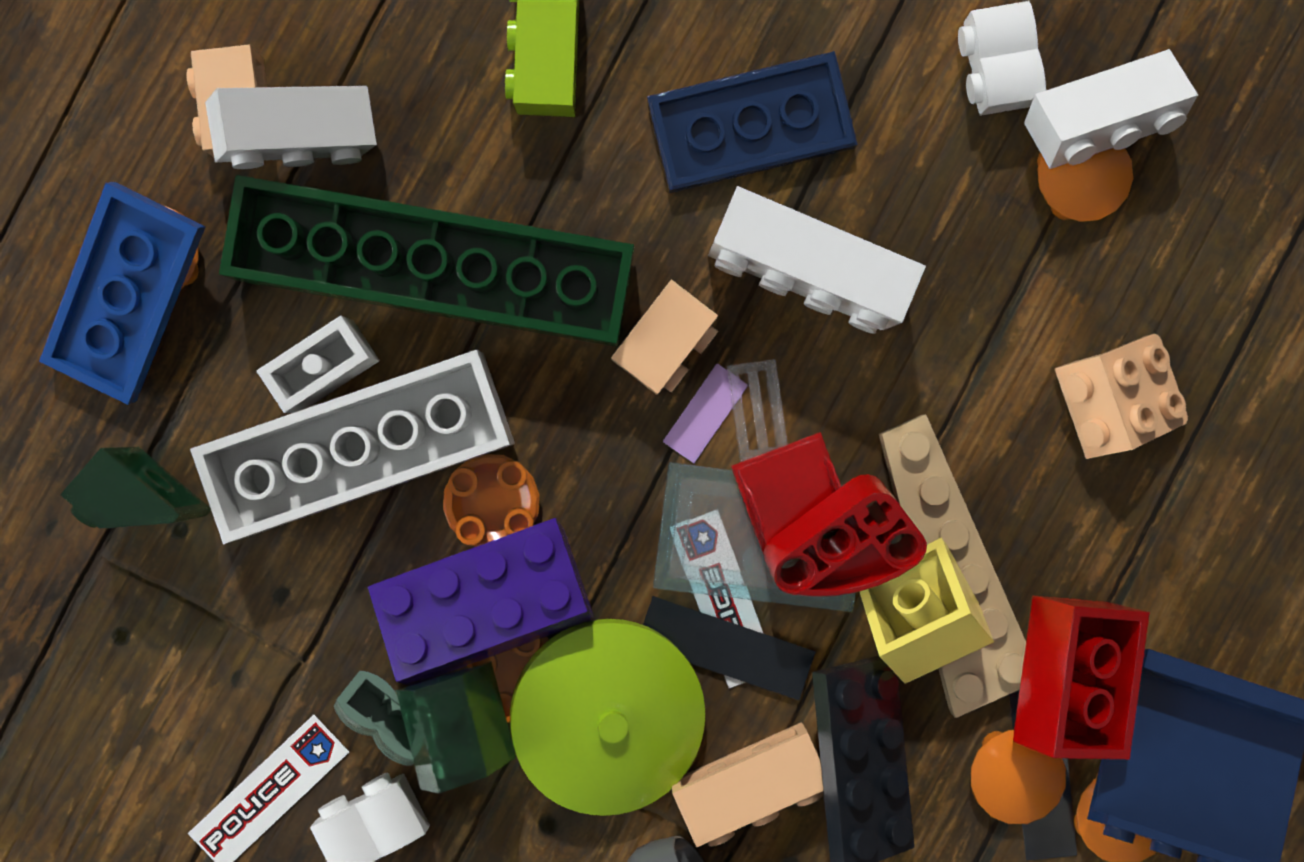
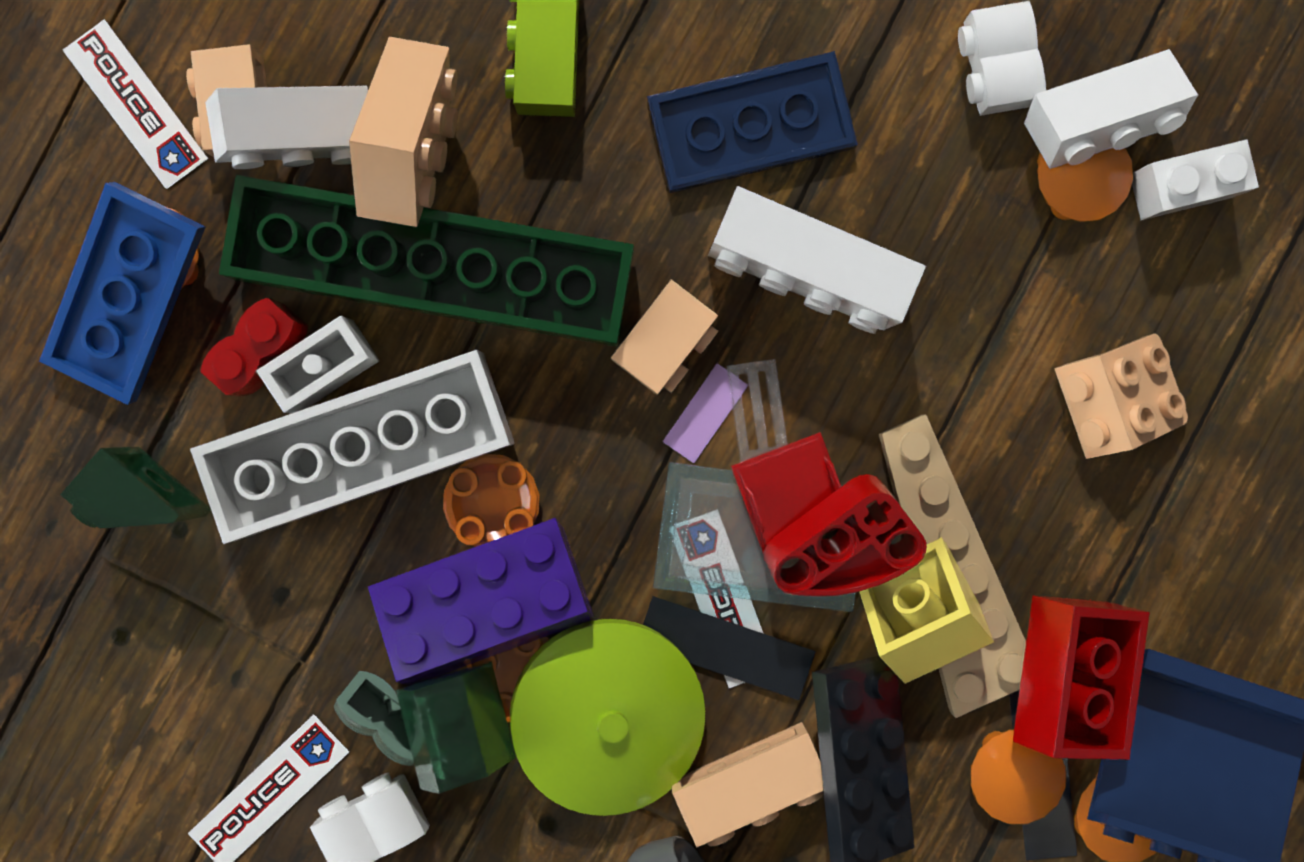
none -> white sticker [63,19,208,190]
none -> red brick [200,298,308,397]
none -> light nougat brick [349,37,458,227]
none -> white brick [1132,139,1259,220]

